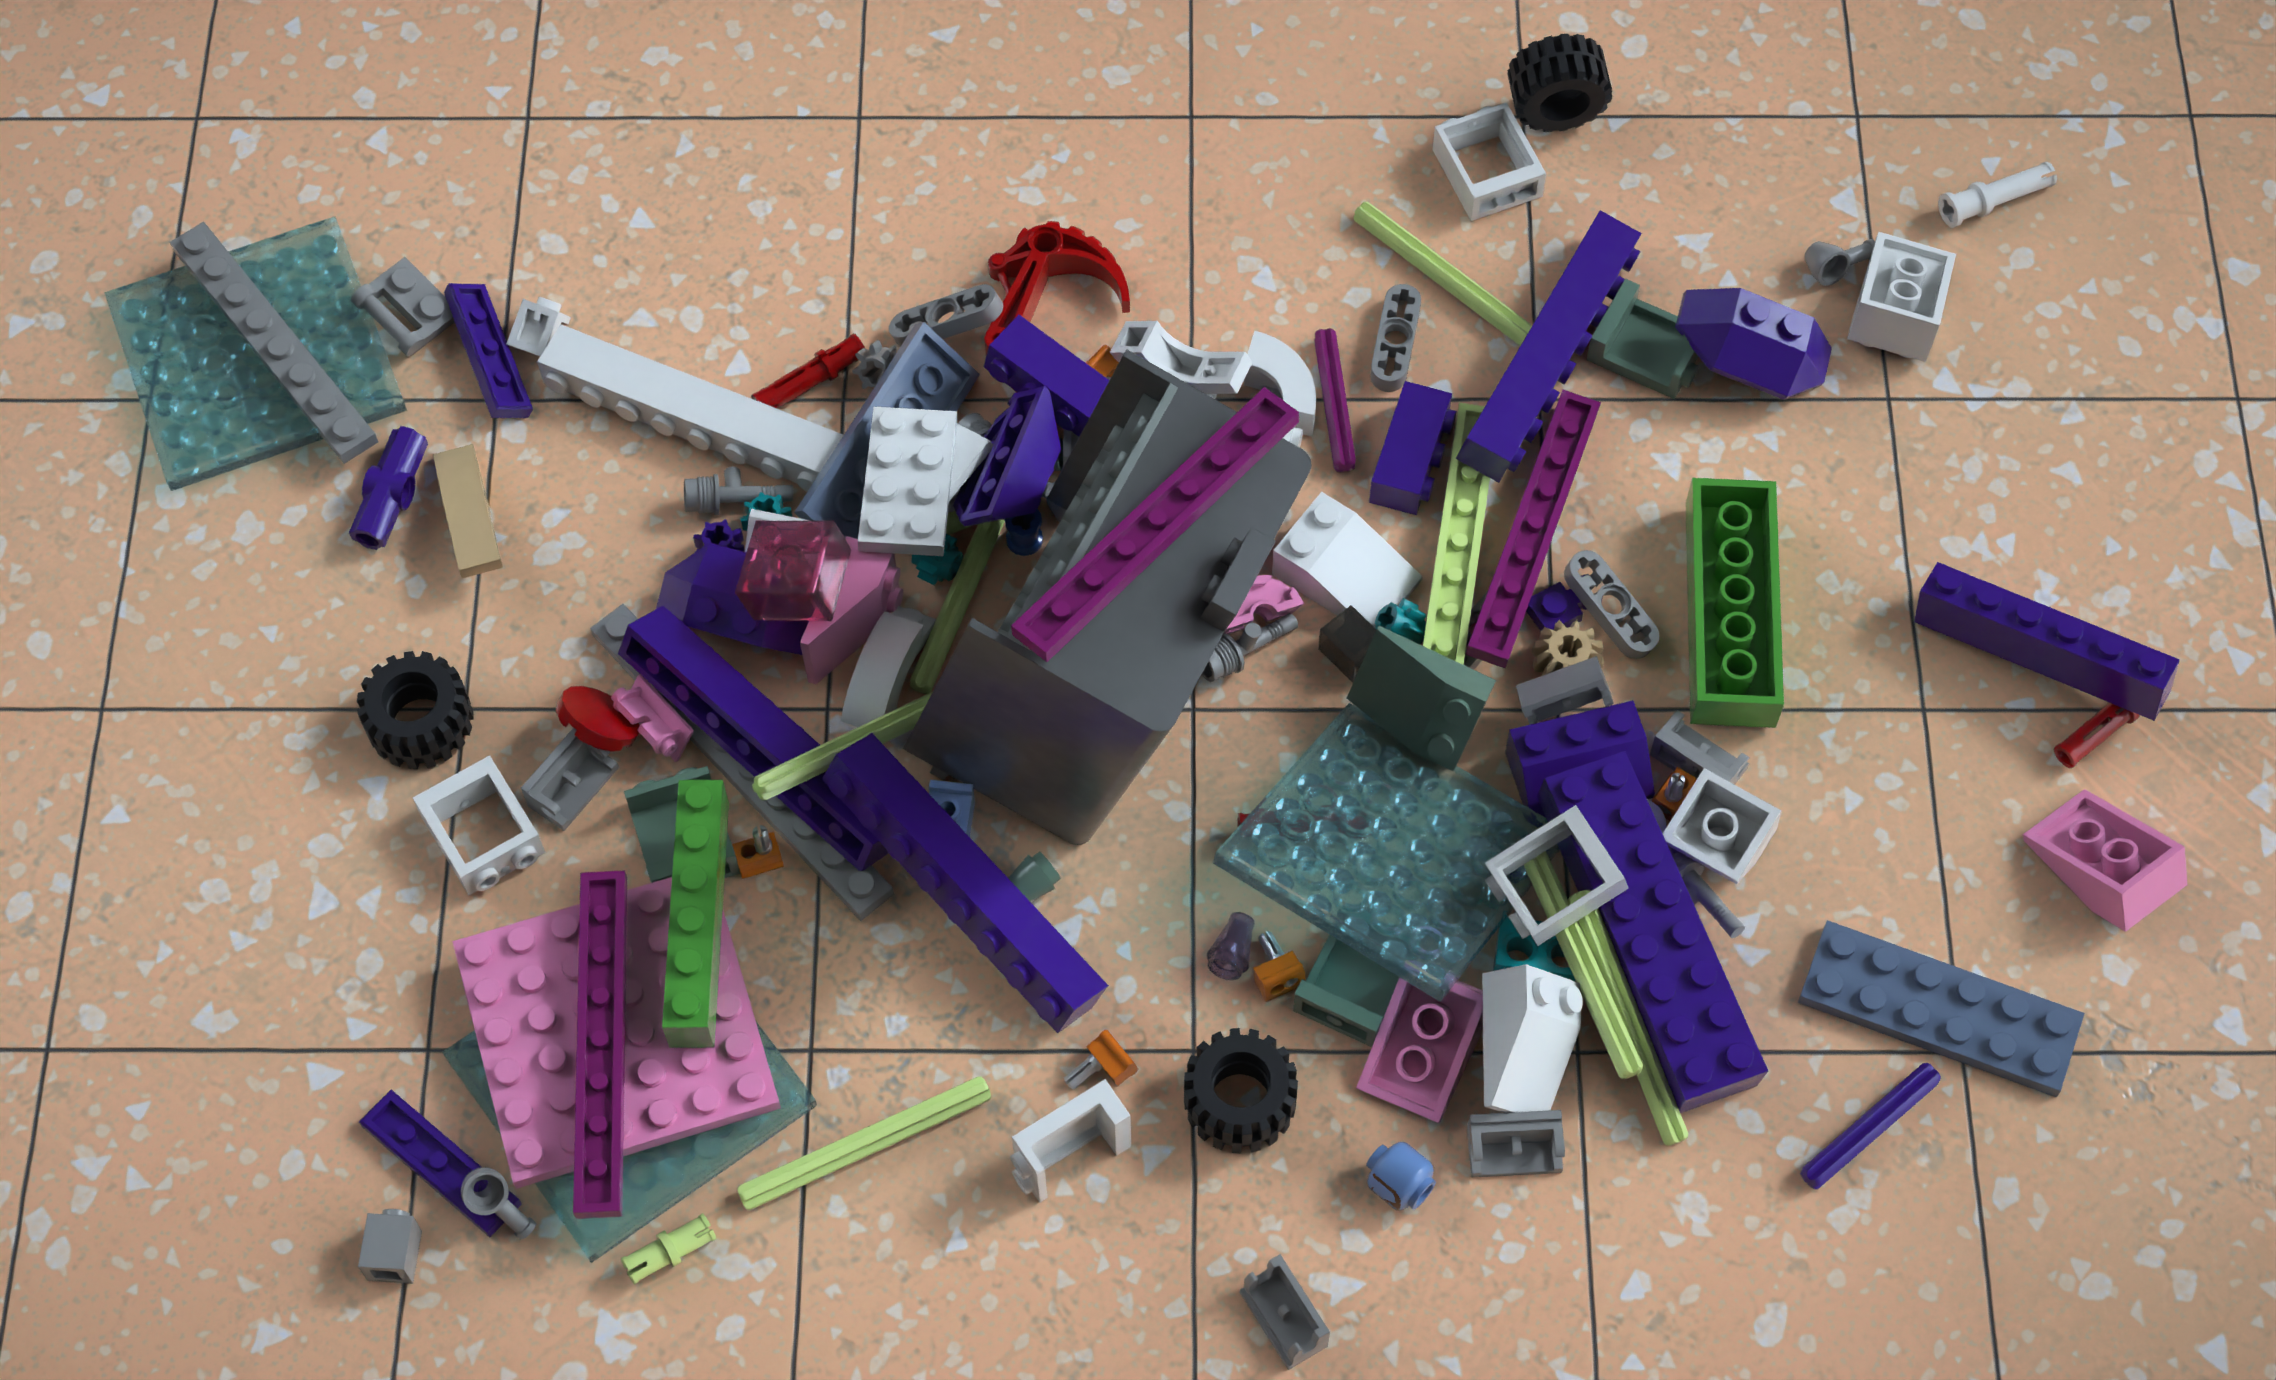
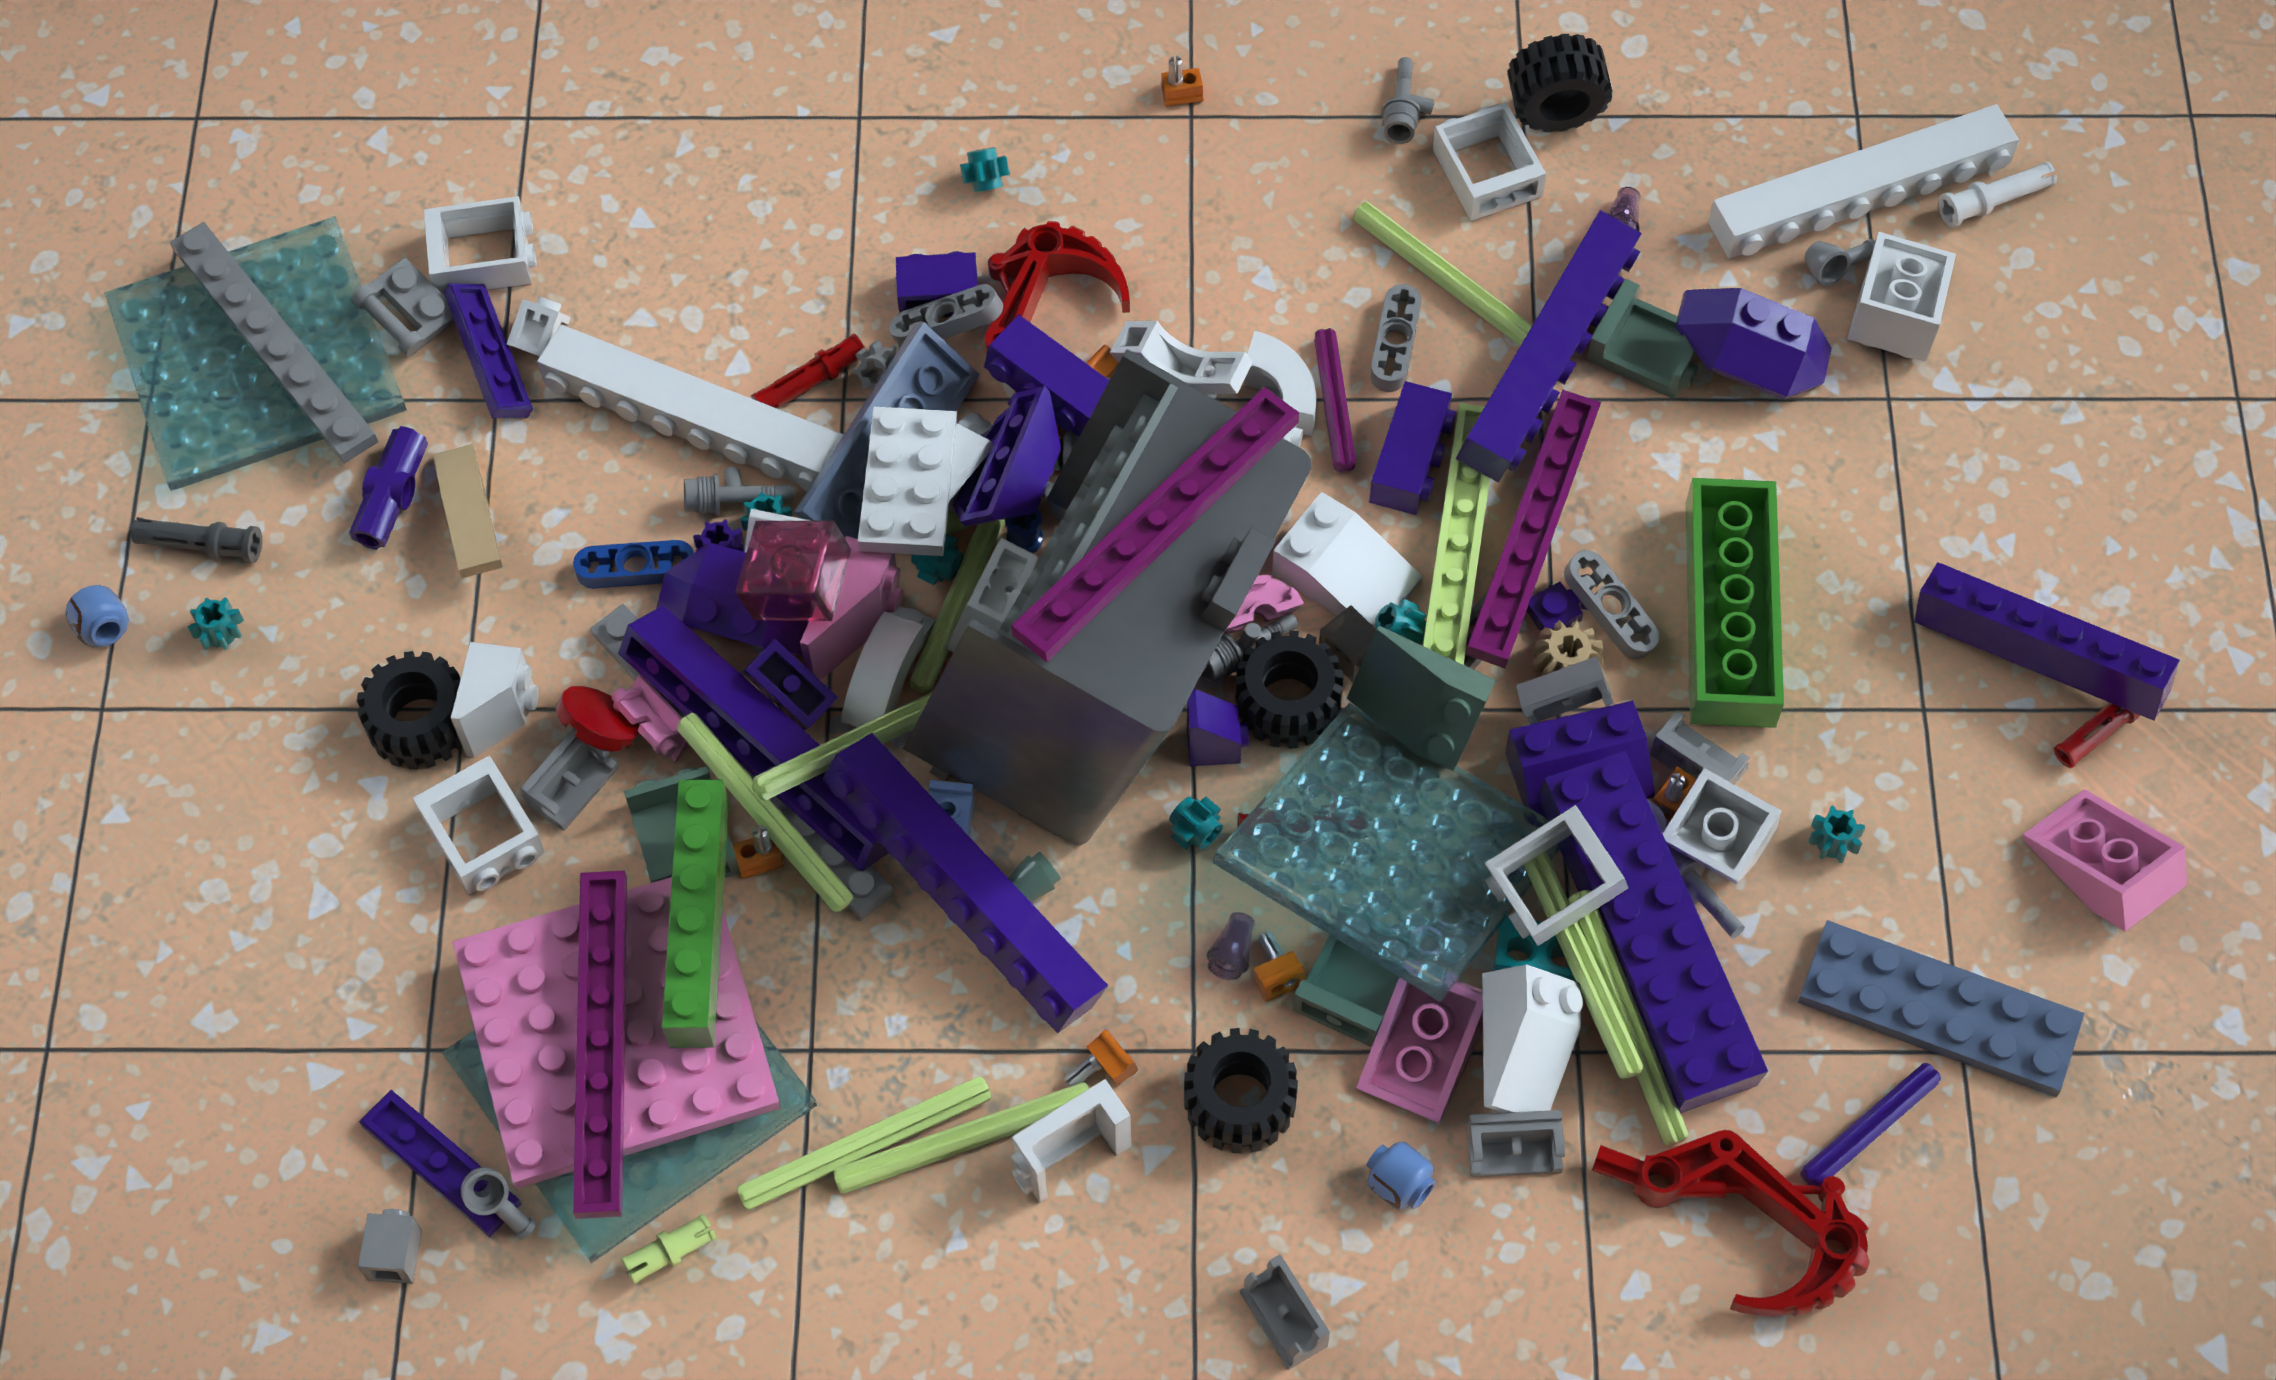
none -> medium blue head [65,585,129,647]
none -> dark grey pin [131,517,262,563]
none -> teal gear [188,597,244,650]
none -> white window [424,196,537,296]
none -> white slope [451,642,539,758]
none -> blue beam [573,540,694,589]
none -> yellowish green axle [677,713,853,913]
none -> dark purple brick [742,639,838,730]
none -> yellowish green axle [833,1083,1089,1194]
none -> dark purple brick [896,251,978,317]
none -> white window [945,538,1039,653]
none -> teal gear [960,147,1010,192]
none -> orange piece [1161,56,1204,106]
none -> teal gear [1169,796,1223,850]
none -> dark purple slope [1186,689,1249,767]
none -> black tyre [1235,630,1344,749]
none -> light grey piece [1382,57,1434,144]
none -> red piece [1592,1130,1870,1317]
none -> clear purple cone [1606,187,1641,231]
none -> white brick [1708,104,2019,259]
none -> teal gear [1808,806,1865,863]

